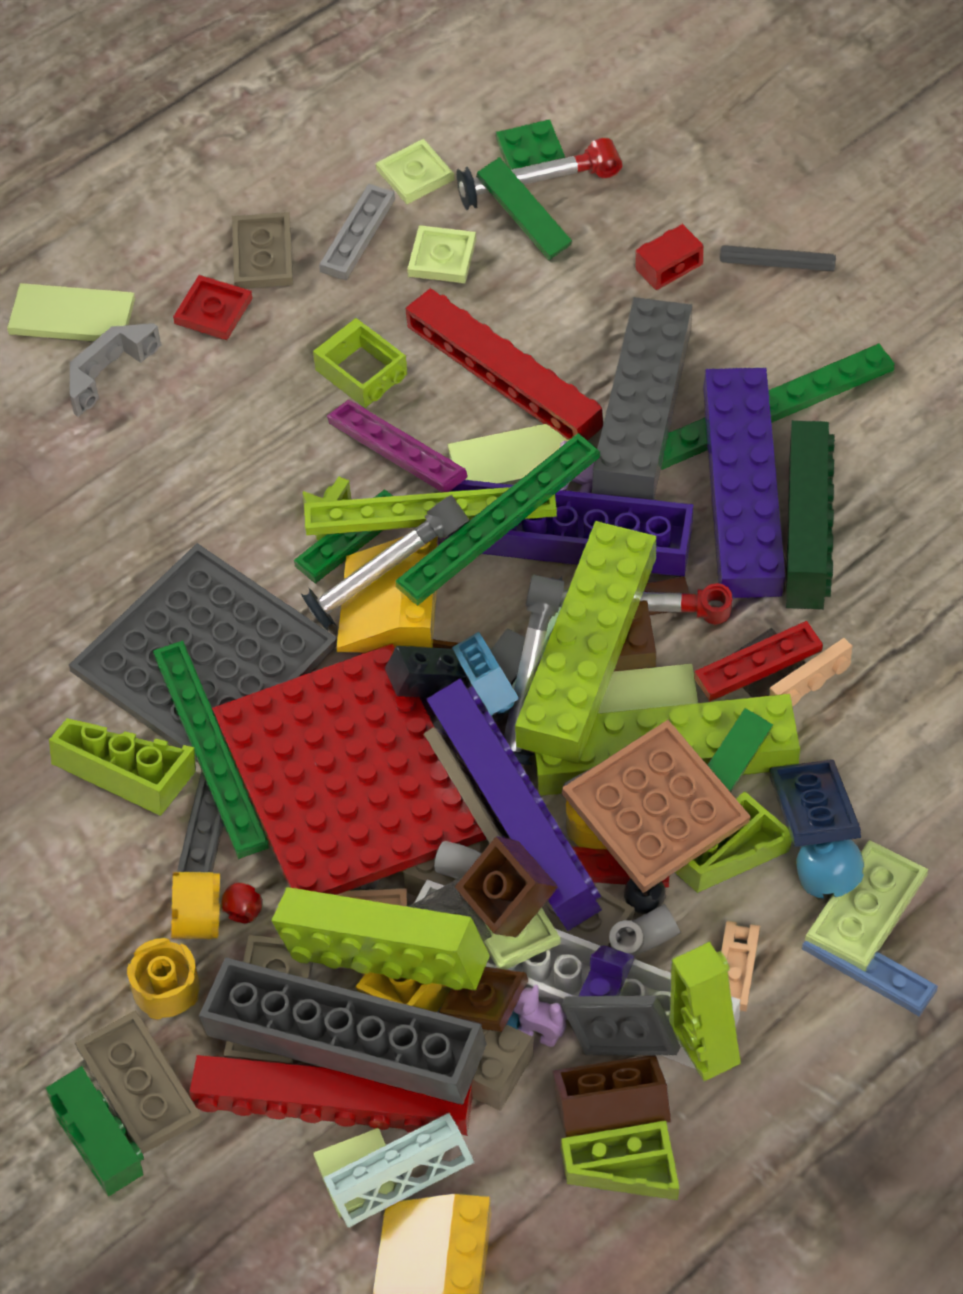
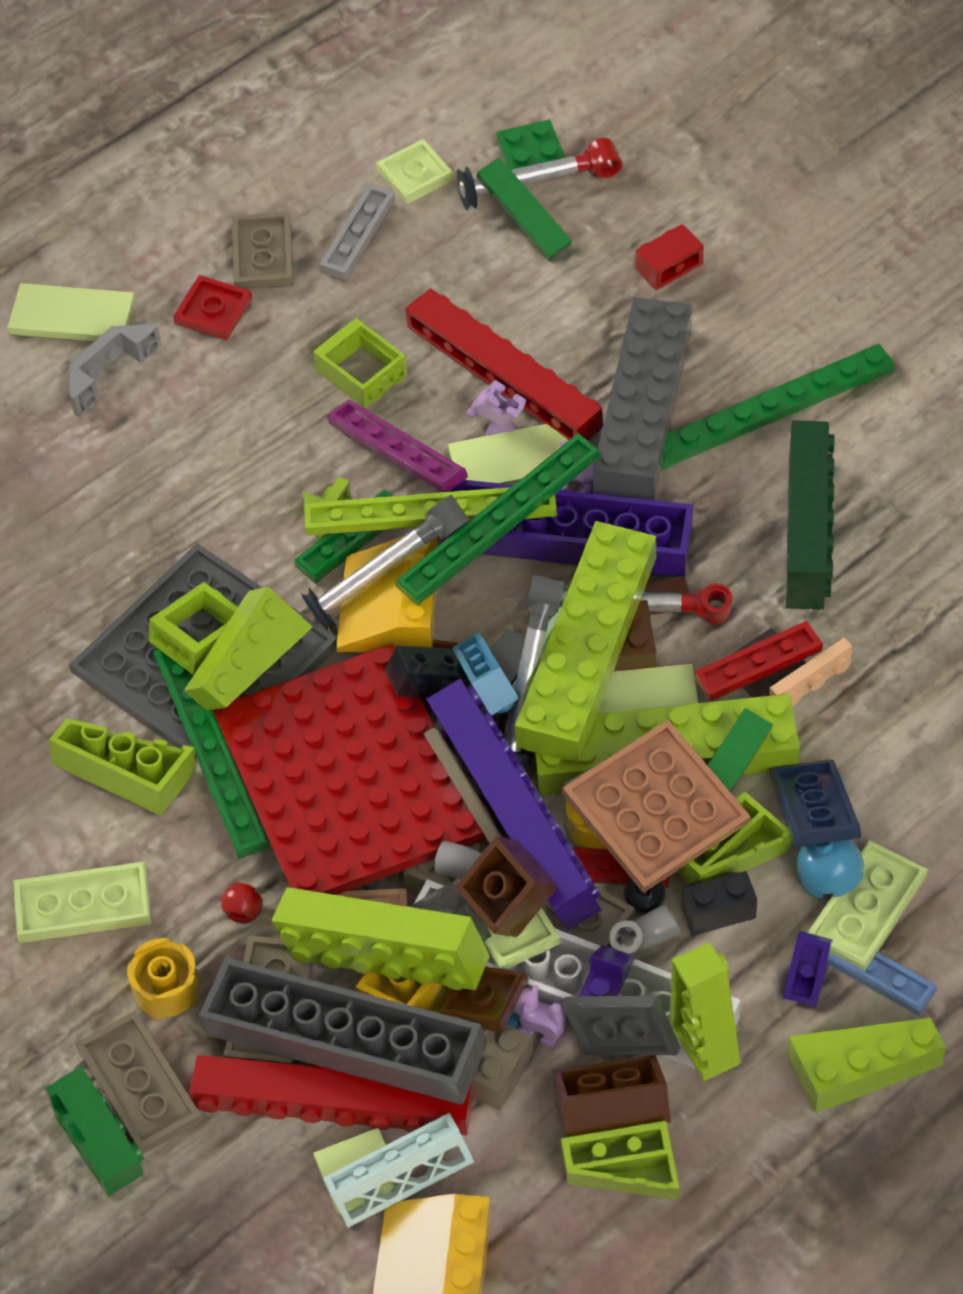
yellow brick [171,872,220,939] -> none
dark grey tile [177,771,223,872] -> none
yellowish green plate [408,225,476,283] -> none
dark purple brick [703,368,785,598] -> none
dark grey axle [720,245,836,271] -> none
light nougat plate [721,921,760,1012] -> none
none -> yellowish green tile [13,861,152,943]
none -> lime window [148,582,239,675]
none -> lime wedge [184,587,313,711]
none -> lavender animal [467,381,526,436]
none -> black brick [682,870,758,936]
none -> dark purple slope [783,931,833,1007]
none -> lime wedge [787,1018,946,1113]

